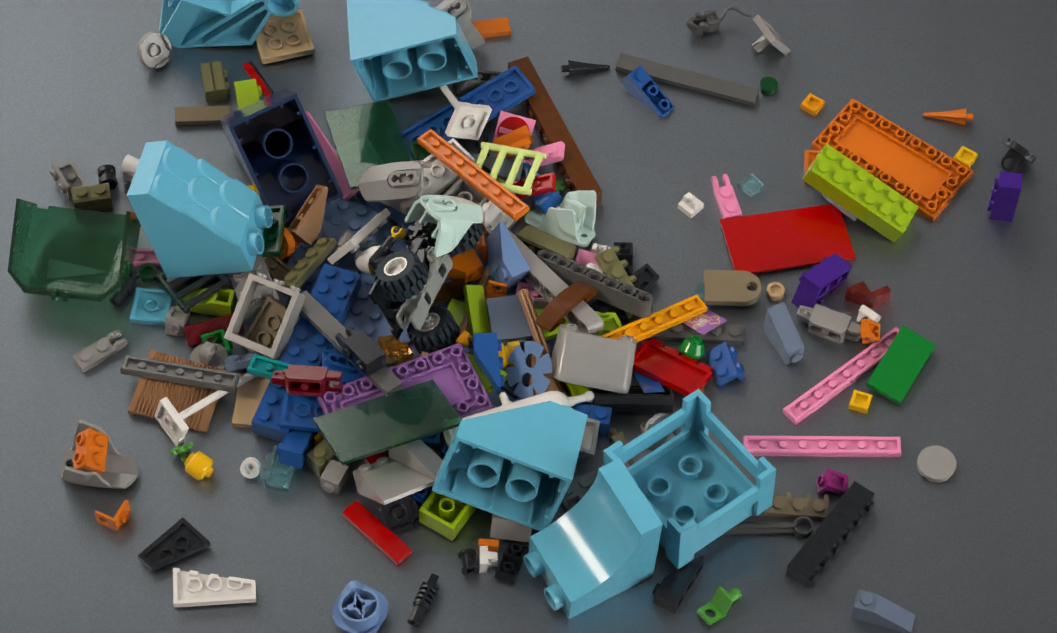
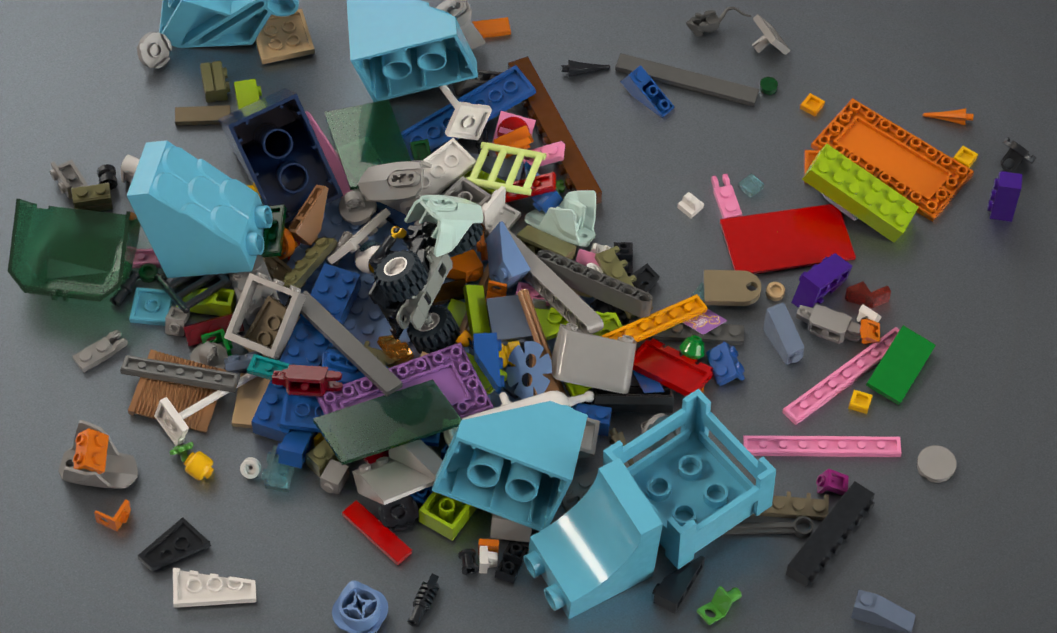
red sticker [242,61,274,97] -> none
black hinge [335,327,386,377] -> none
orange tile [417,129,530,221] -> none
reddish brown slope [535,281,599,333] -> none
none -> light grey tile [339,189,377,225]

